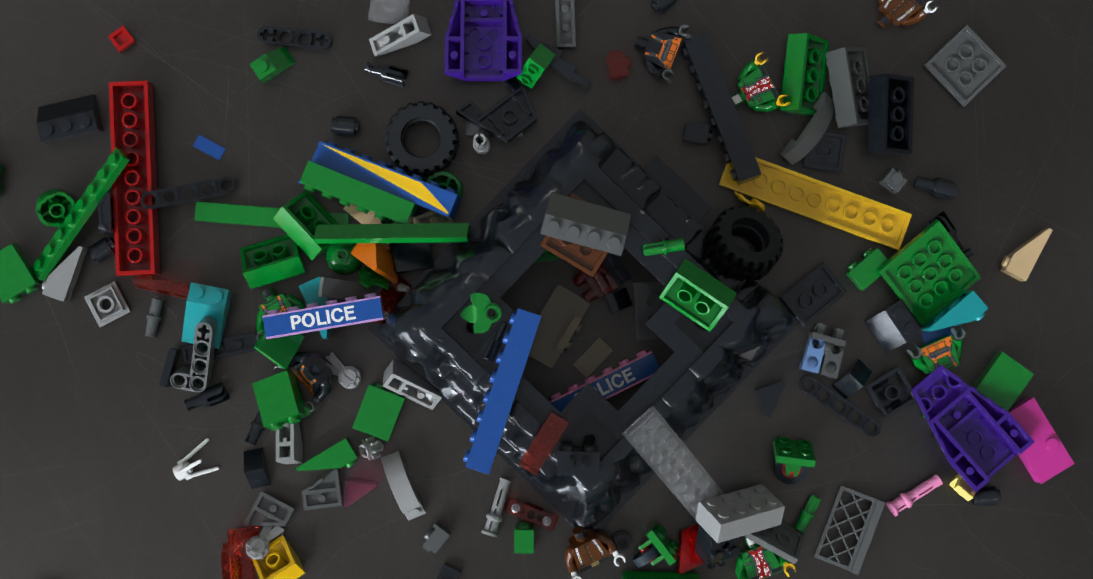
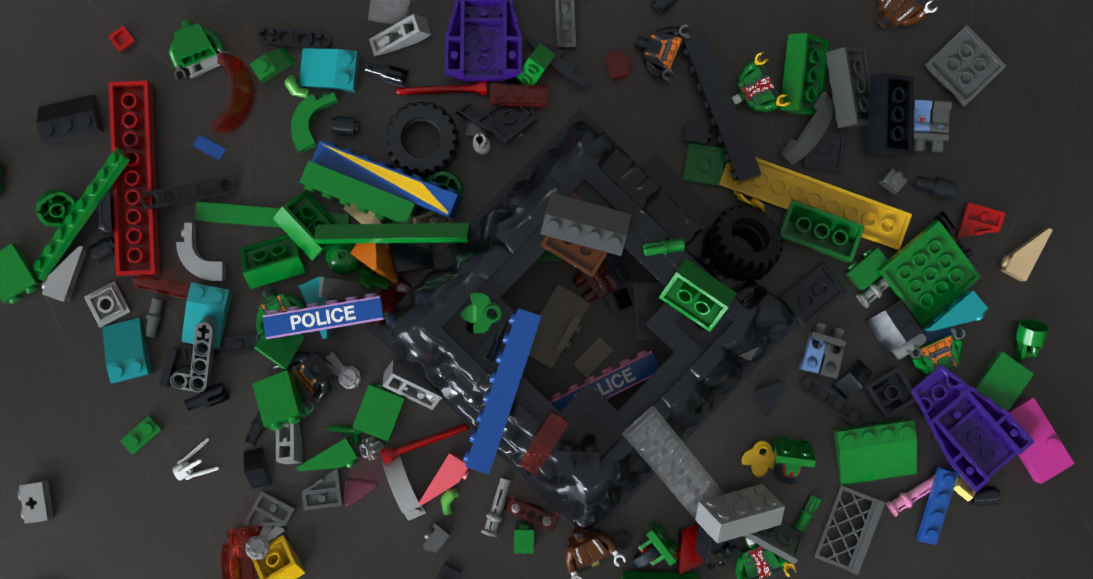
none -> light grey brick [18,480,54,524]
none -> teal slope [102,318,154,383]
none -> green plate [120,415,163,455]
none -> green torso [169,20,231,80]
none -> light grey arch [176,223,226,281]
none -> light grey bar [186,54,222,79]
none -> clear red windscreen [210,53,253,133]
none -> bright green arm [285,75,310,98]
none -> green arch [291,92,339,153]
none -> teal slope [299,48,360,93]
none -> green bar [326,425,361,444]
none -> red piece [380,423,469,464]
none -> red piece [396,81,488,95]
none -> coral slope [419,450,471,505]
none -> bright green arm [441,488,459,515]
none -> clear red plate [490,84,548,107]
none -> green tile [682,143,725,187]
none -> yellow plate [742,441,775,478]
none -> green slope [779,200,865,263]
none -> green slope [833,417,917,485]
none -> light grey pin [856,277,889,308]
none -> light grey bar [891,334,926,360]
none -> dark grey hips [912,100,952,153]
none -> blue plate [916,467,958,545]
none -> red wing [956,202,1006,239]
none -> green piece [1014,319,1049,362]

